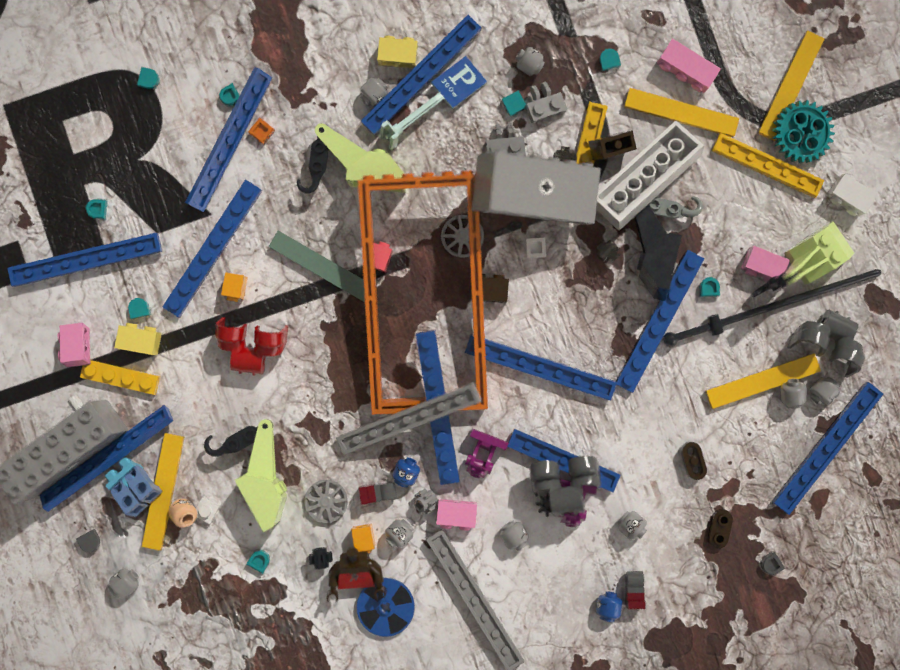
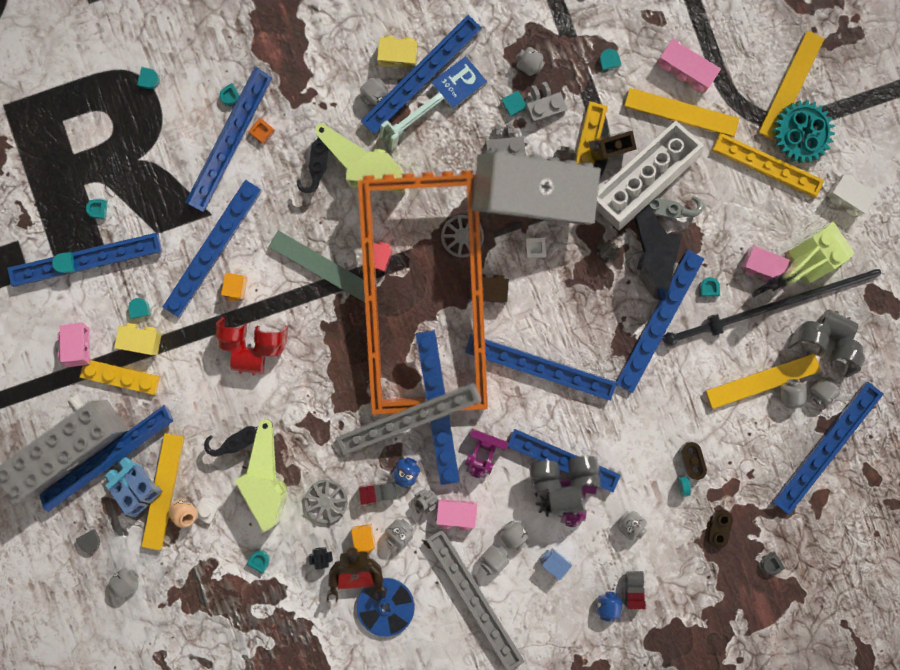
none -> teal tile [52,252,75,273]
none -> light grey head [480,546,509,575]
none -> medium blue brick [540,548,572,580]
none -> teal tile [678,476,691,497]

